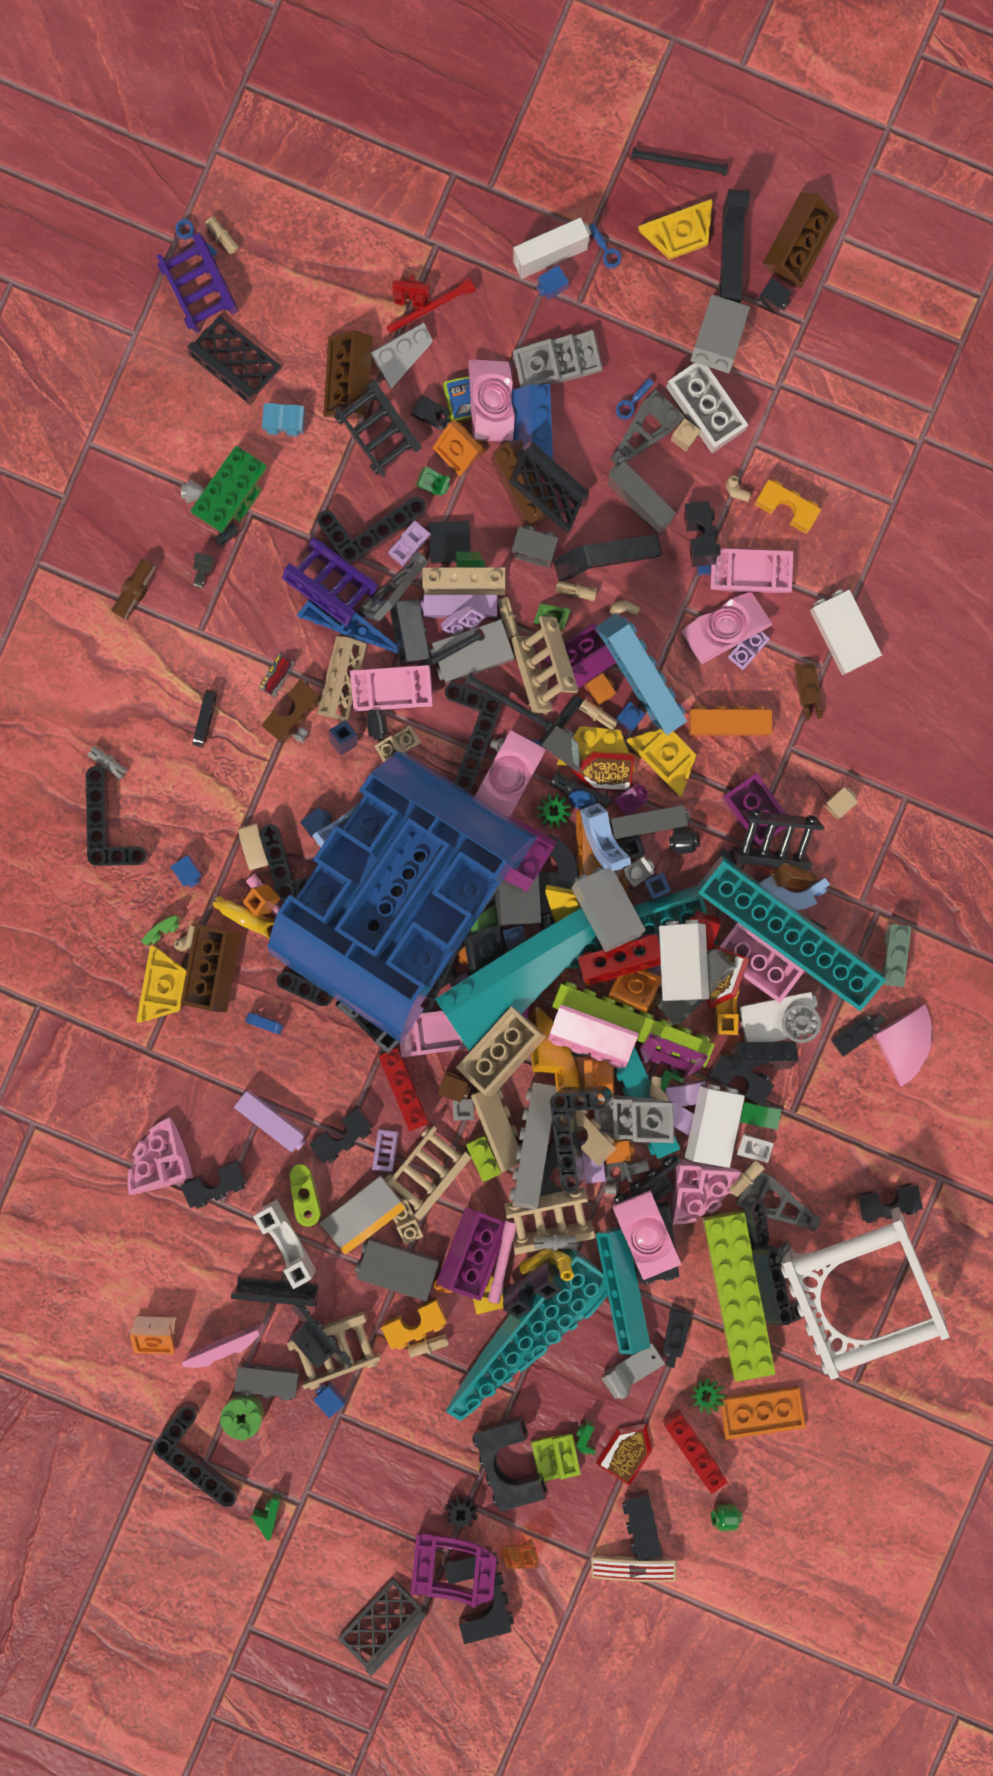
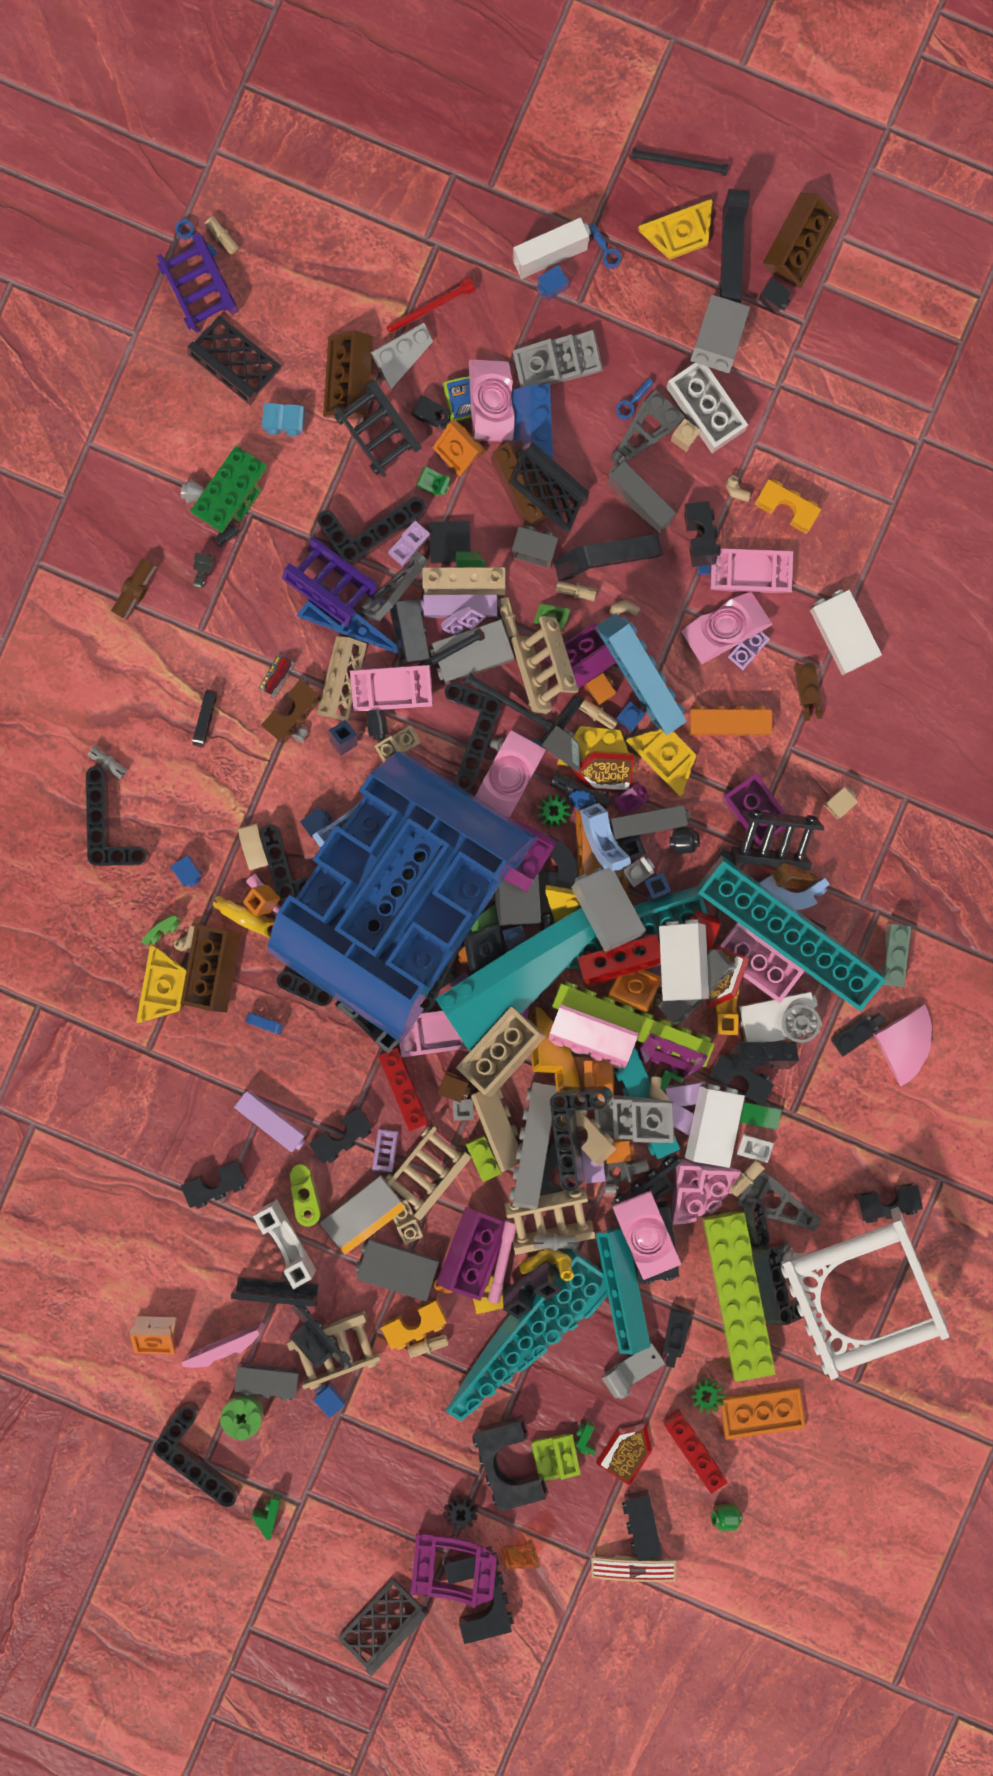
bright pink brick [128,1118,193,1195] -> none
red hips [392,274,429,309] -> none

